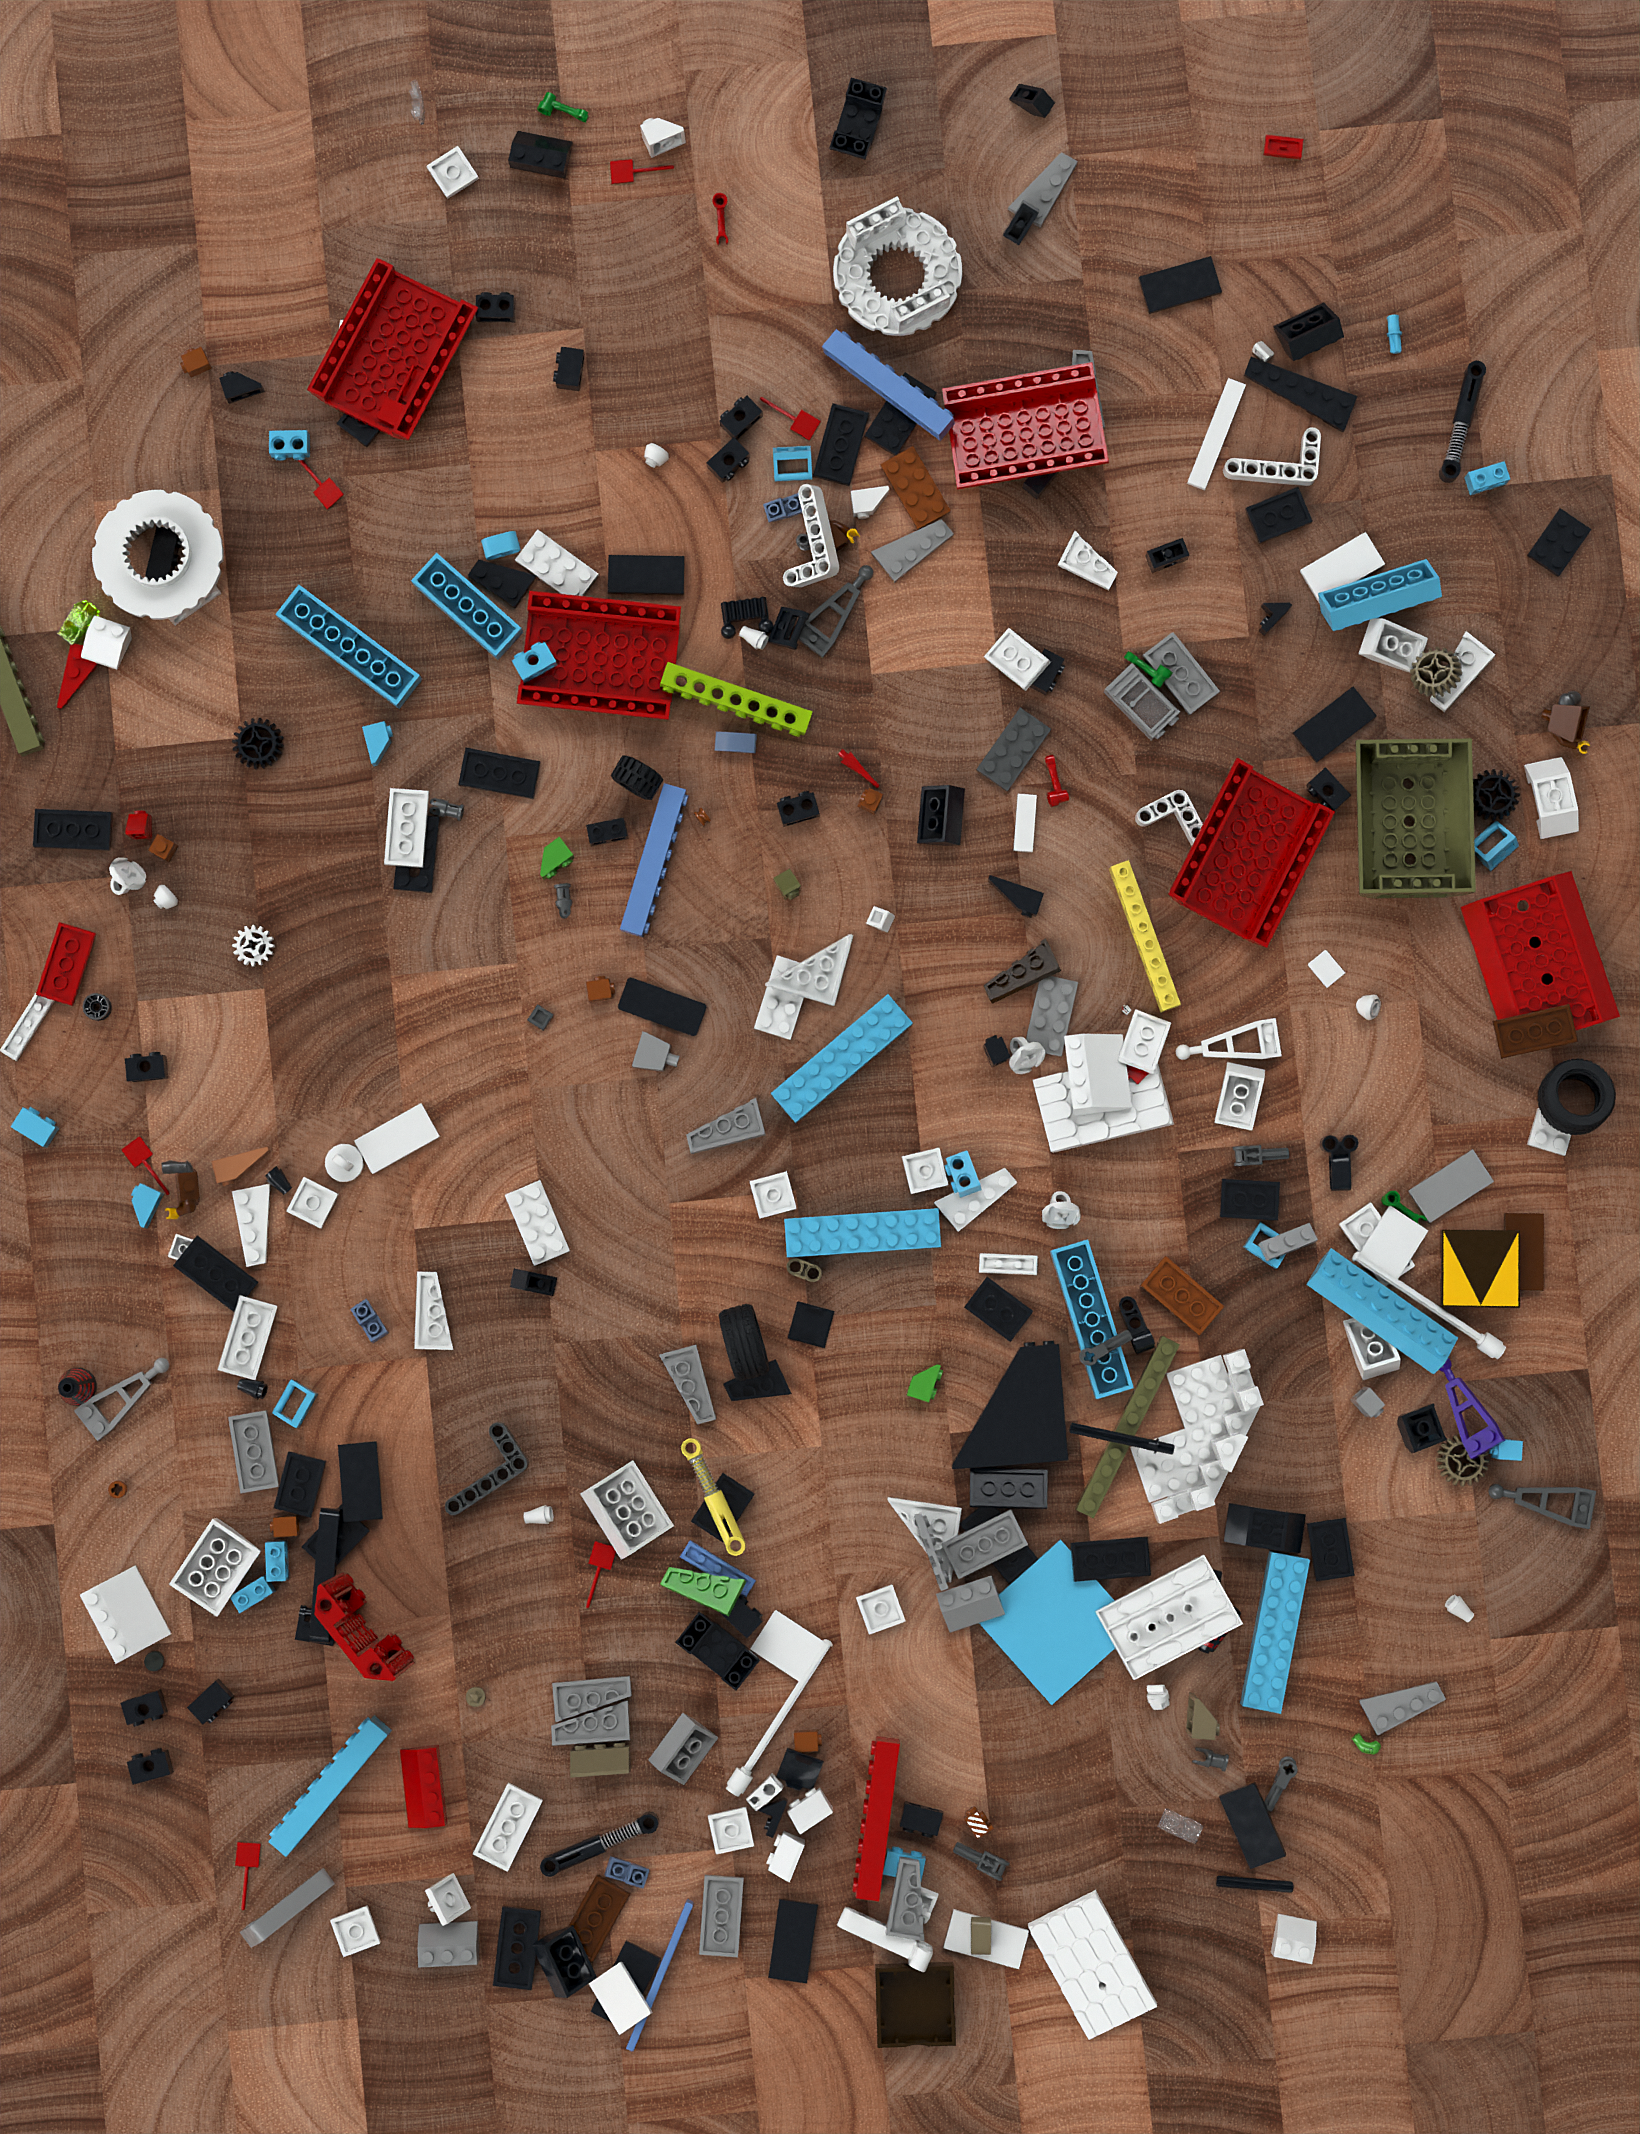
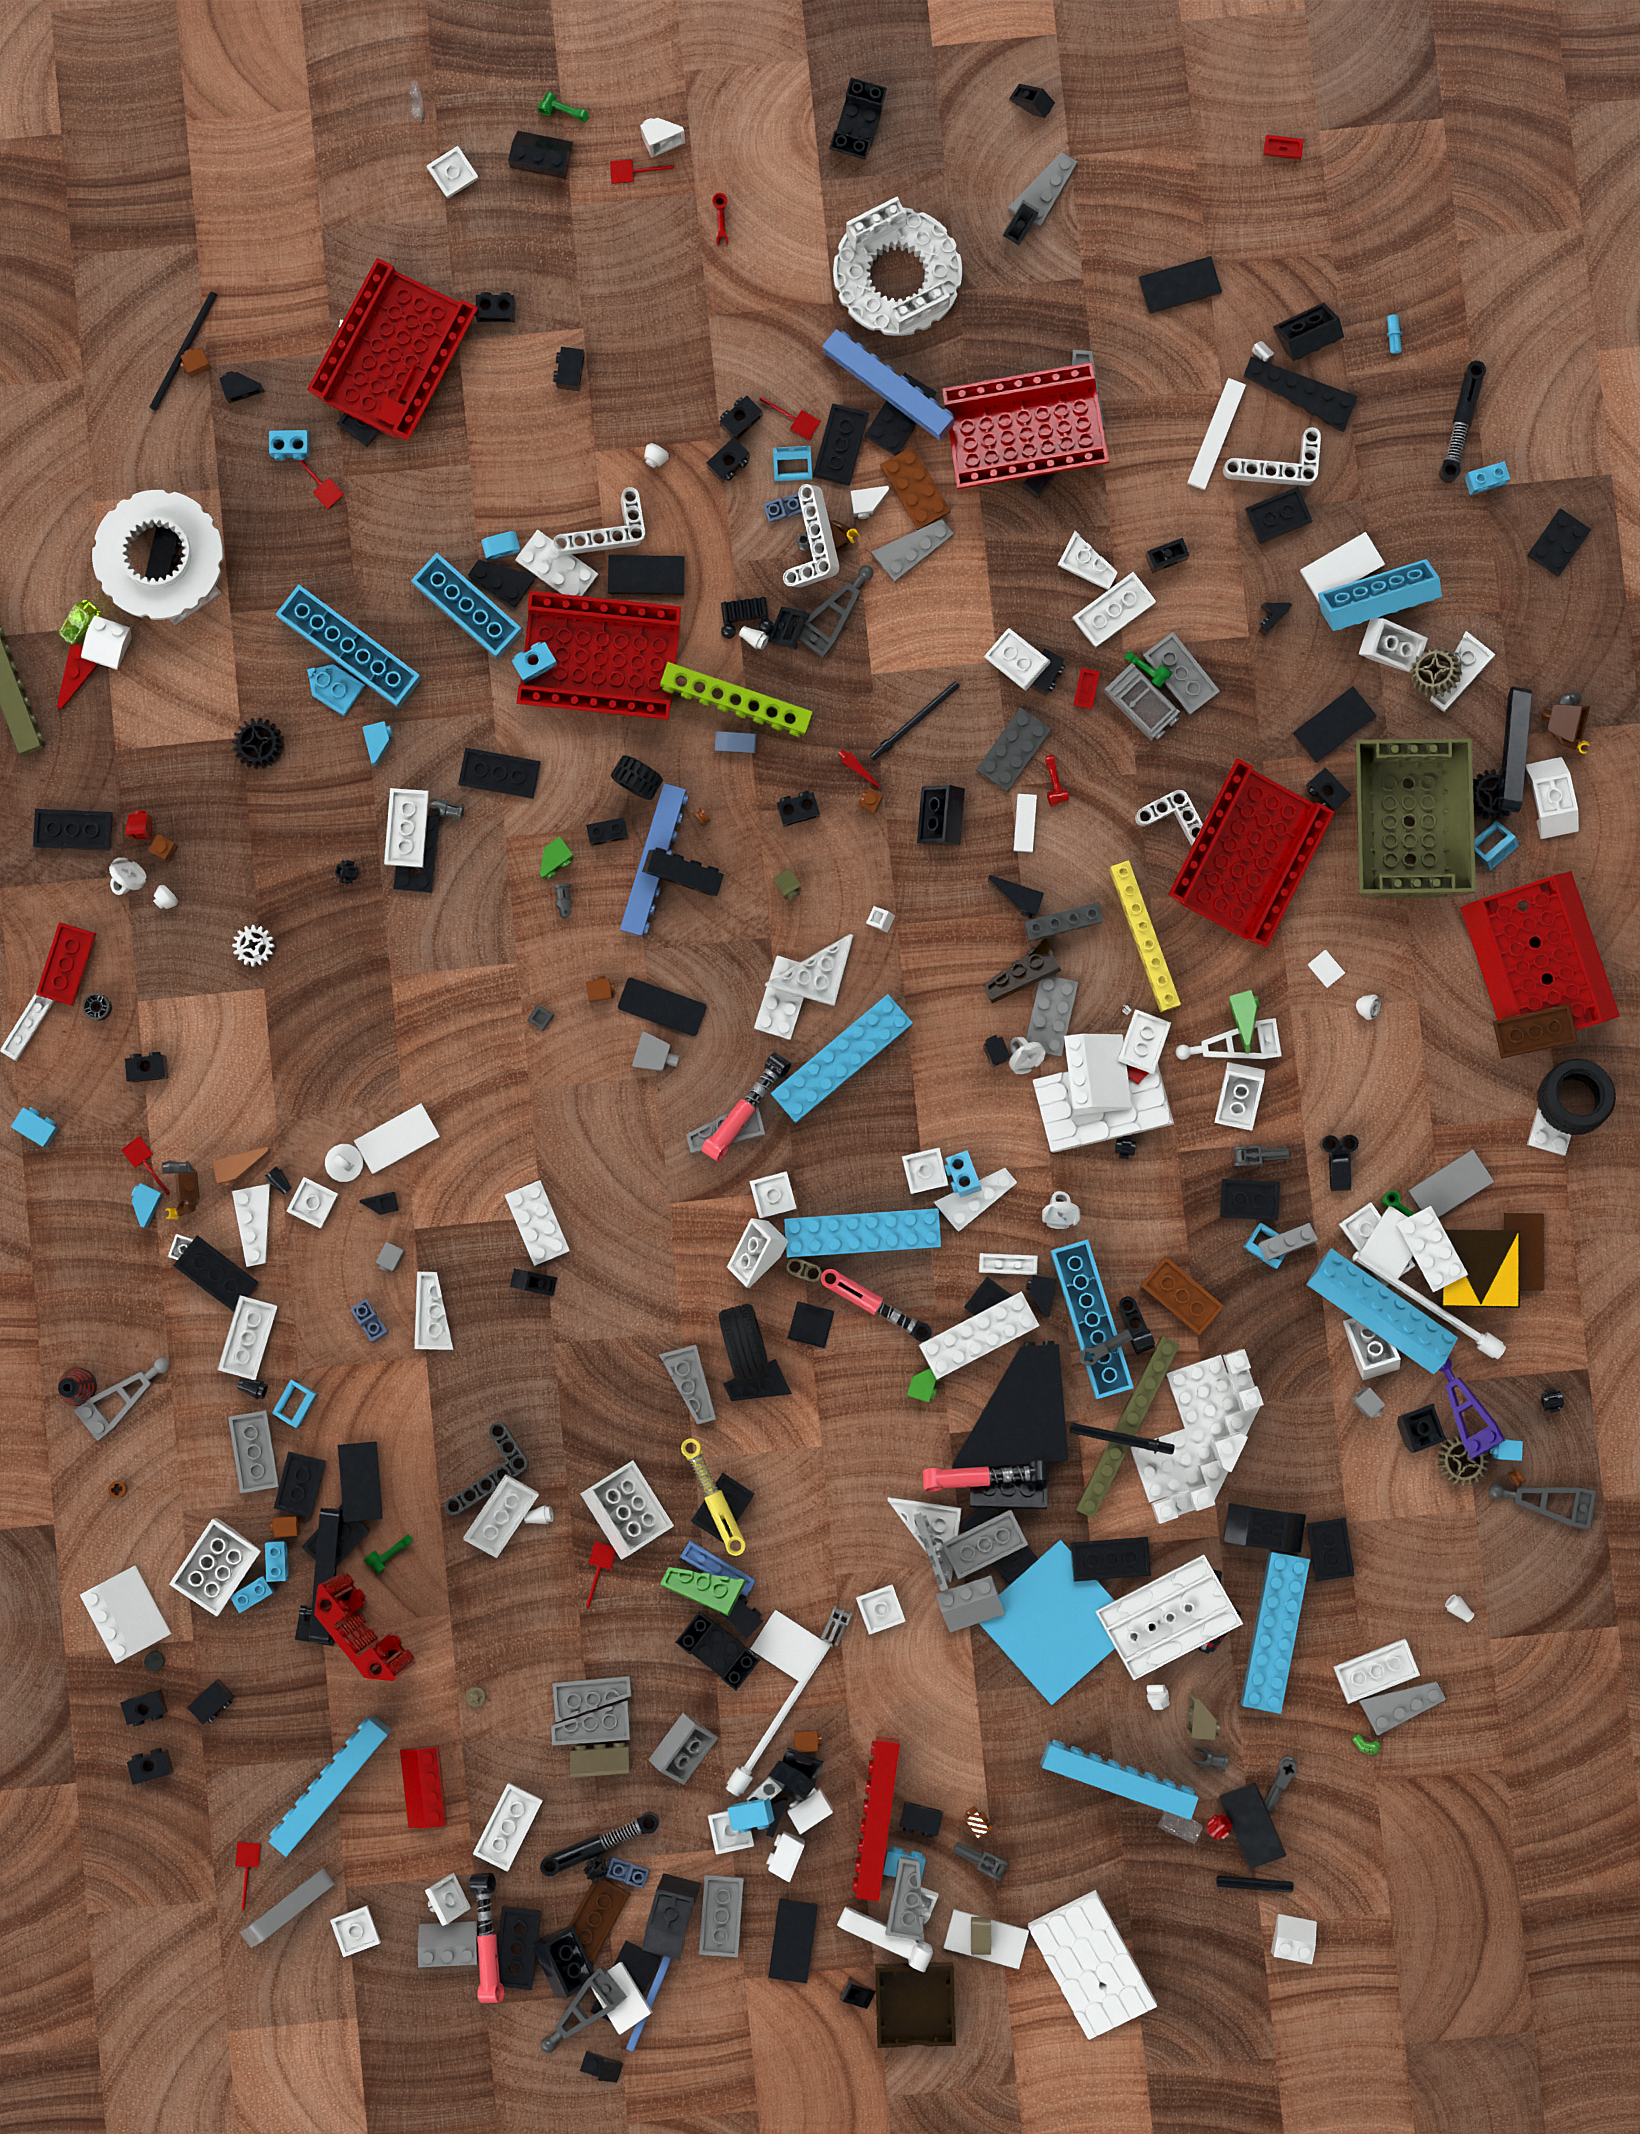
none -> black piece [149,291,217,411]
none -> medium azure tile [307,664,365,716]
none -> black gear [335,860,359,884]
none -> black tile [360,1192,399,1215]
none -> green brick [363,1534,413,1574]
none -> light grey brick [376,1242,405,1273]
none -> white plate [464,1474,539,1558]
none -> piece [469,1873,504,2004]
none -> dark grey plate [541,1966,627,2053]
none -> white beam [552,487,645,556]
none -> black slope [580,2050,623,2083]
none -> black gear [583,1856,609,1883]
none -> black brick [642,847,724,896]
none -> black slope [642,1873,701,1960]
none -> piece [701,1052,791,1162]
none -> white slope [727,1218,788,1288]
none -> medium azure brick [727,1797,775,1833]
none -> black slope [768,1760,816,1801]
none -> light grey arm [820,1606,852,1646]
none -> piece [821,1269,932,1342]
none -> black slope [840,1977,876,2009]
none -> black bar [869,681,960,761]
none -> white plate [919,1291,1039,1380]
none -> piece [922,1461,1050,1492]
none -> dark grey brick [1023,902,1104,942]
none -> black slope [1026,1275,1056,1317]
none -> medium azure brick [1040,1739,1198,1820]
none -> white plate [1072,572,1156,648]
none -> red plate [1073,668,1100,710]
none -> black gear [1115,1136,1136,1159]
none -> red gear [1206,1814,1232,1840]
none -> slope [1229,990,1260,1054]
none -> white tile [1333,1638,1420,1704]
none -> white plate [1397,1206,1468,1292]
none -> black beam [1498,686,1532,813]
none -> dark orange bush [1507,1468,1526,1487]
none -> black gear [1541,1389,1564,1413]

